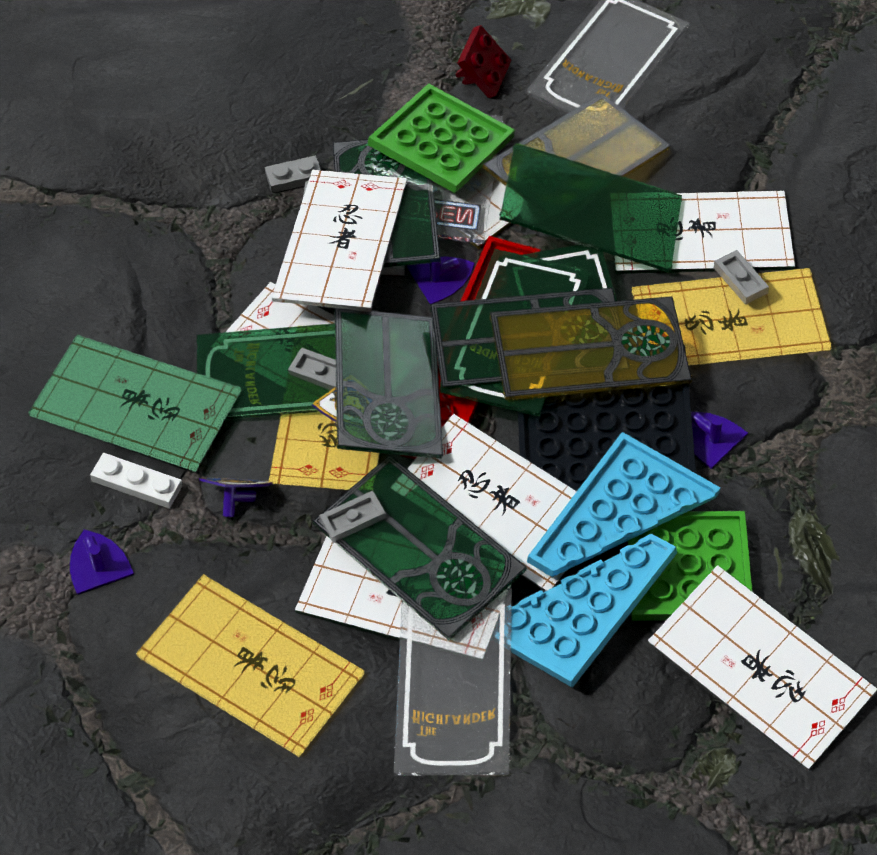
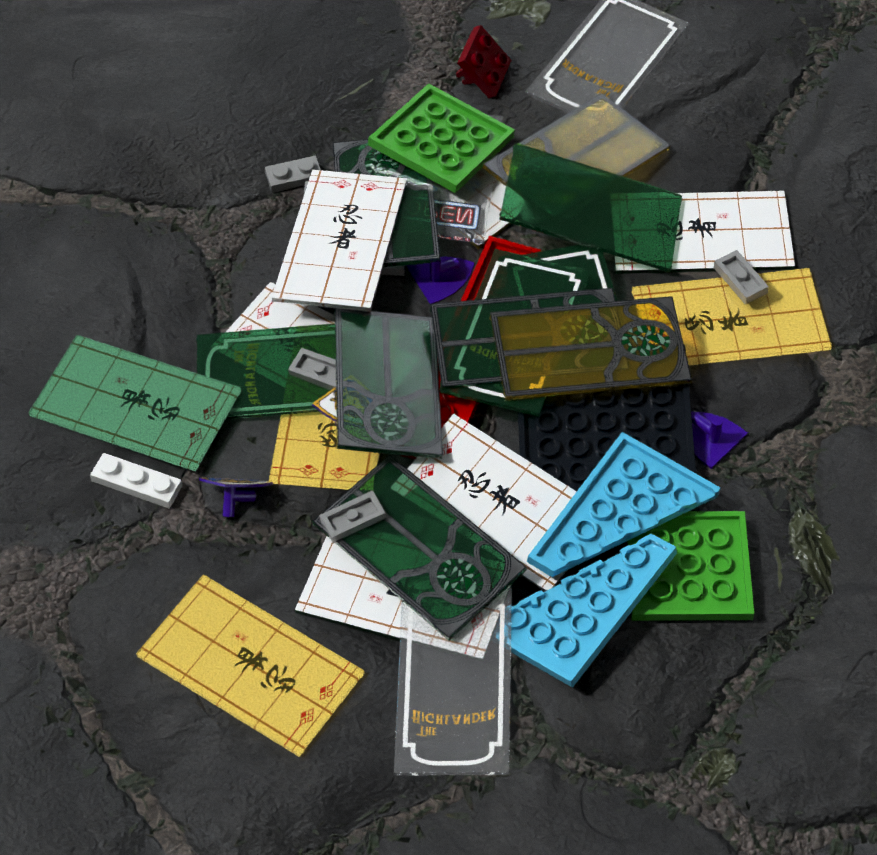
dark purple shield [69,529,134,595] -> none
white piece [647,565,877,771] -> none

